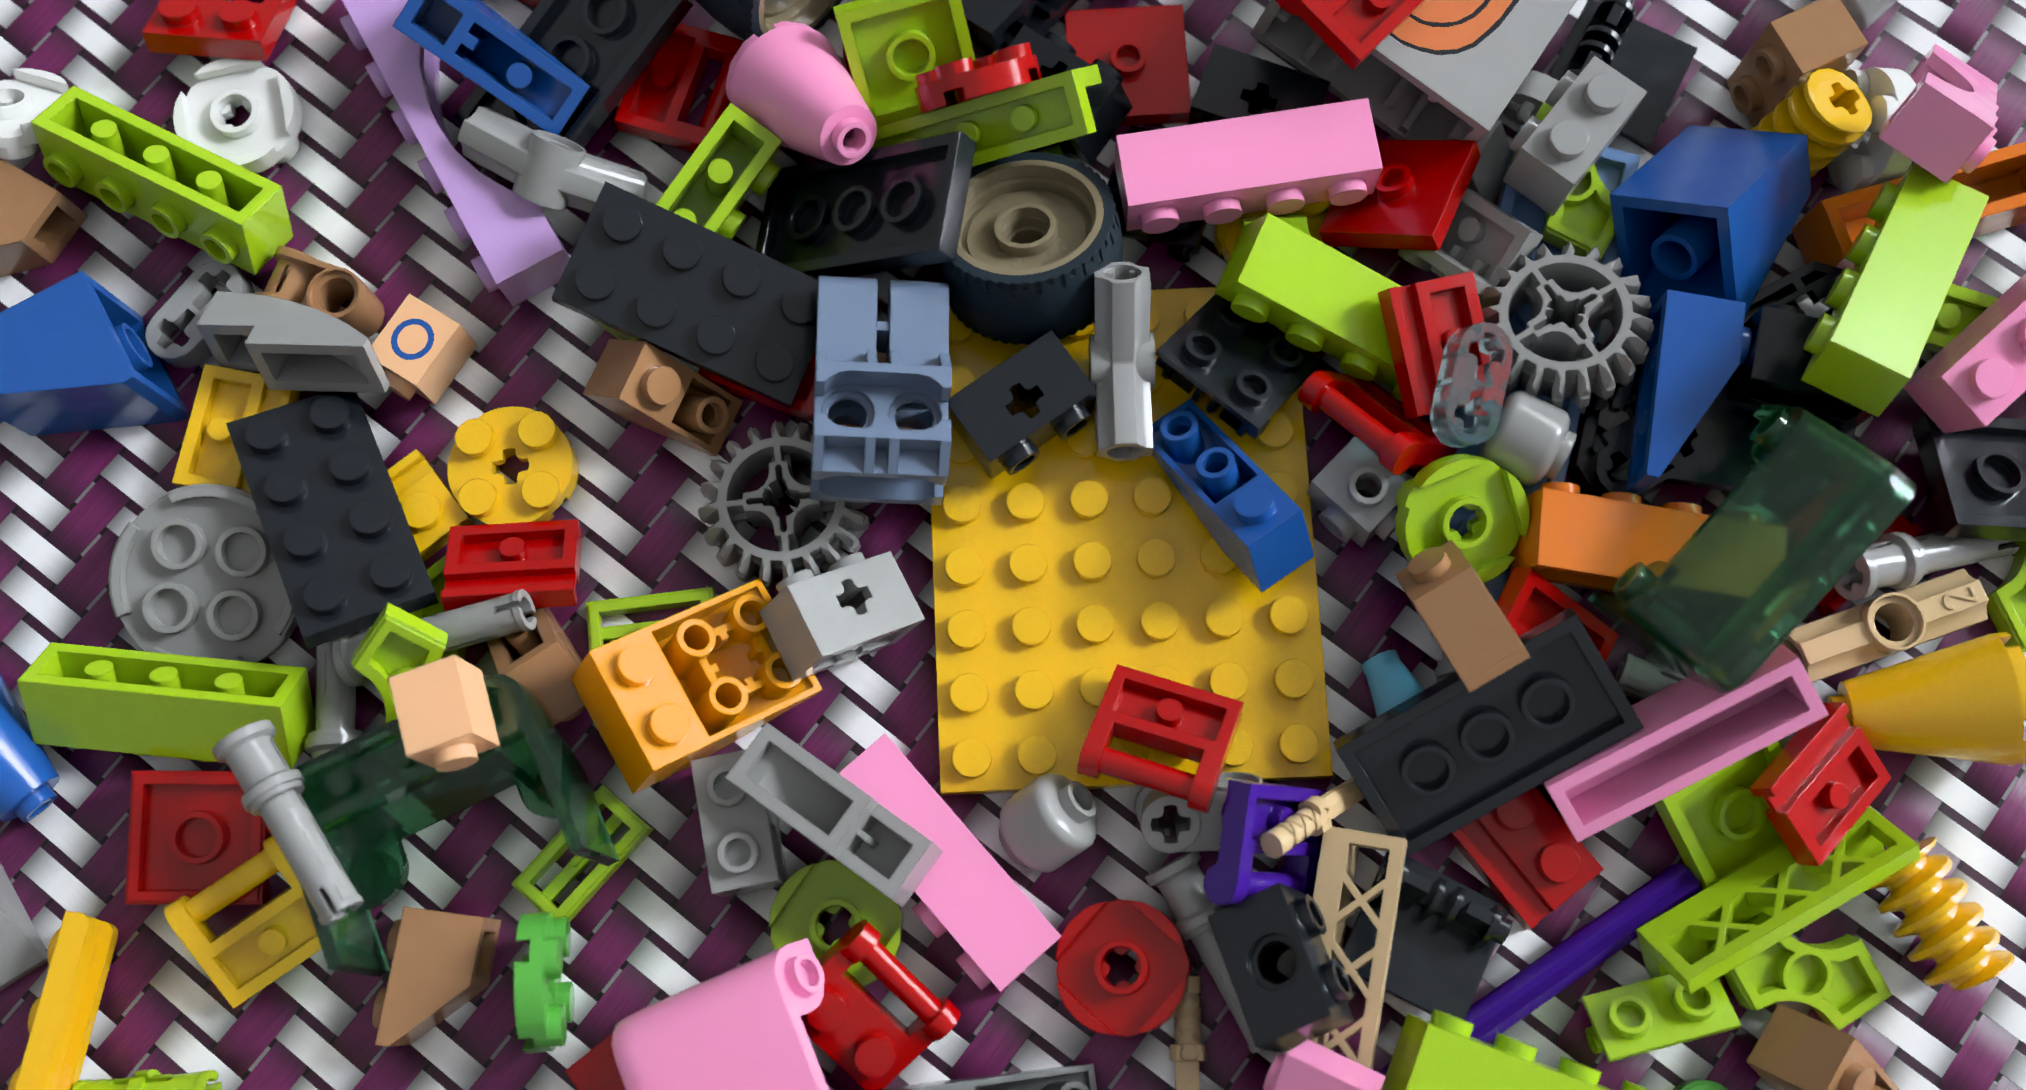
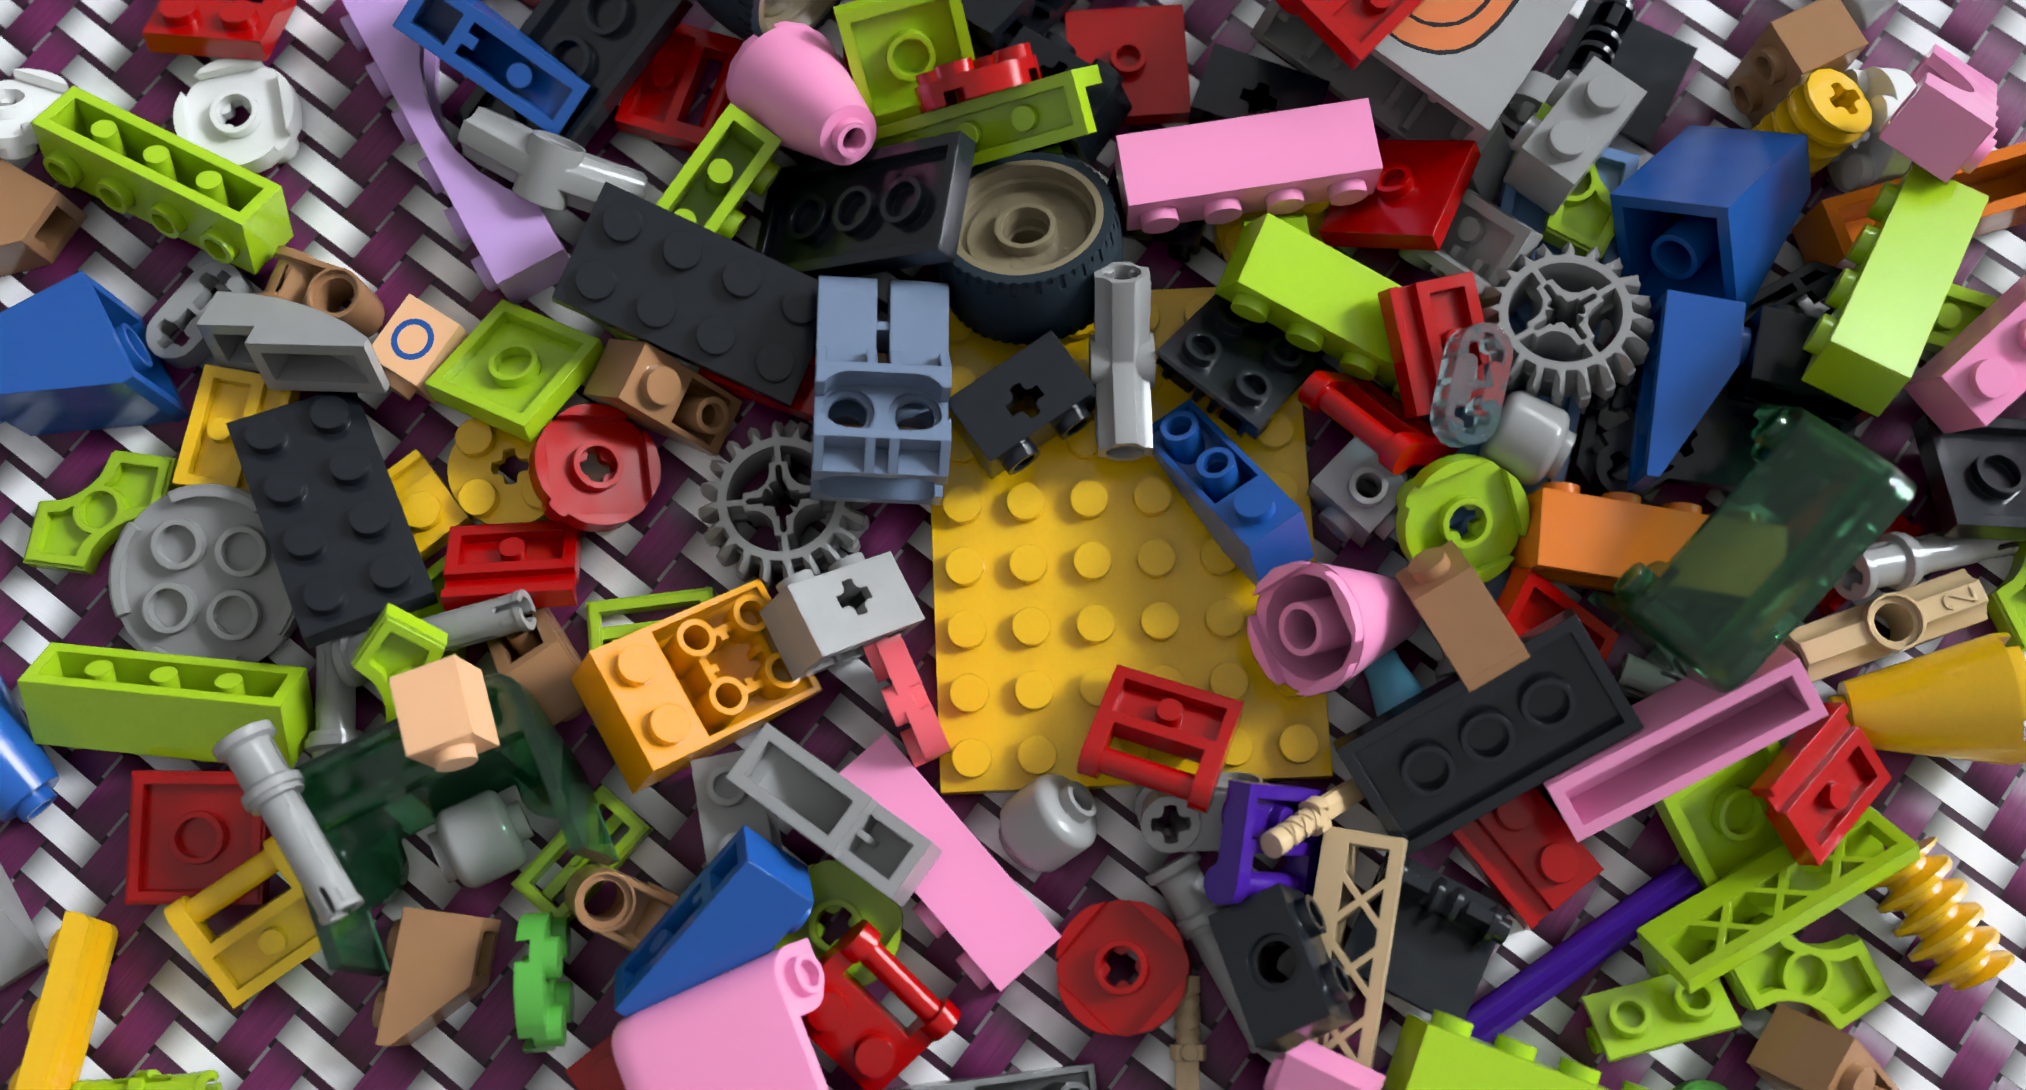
none -> lime tile [22,450,179,576]
none -> lime plate [424,299,604,443]
none -> light grey head [427,790,535,889]
none -> red plate [529,403,661,532]
none -> medium nougat piece [564,863,681,951]
none -> blue slope [614,825,814,1017]
none -> coral plate [863,633,951,768]
none -> bright pink cone [1247,560,1421,696]

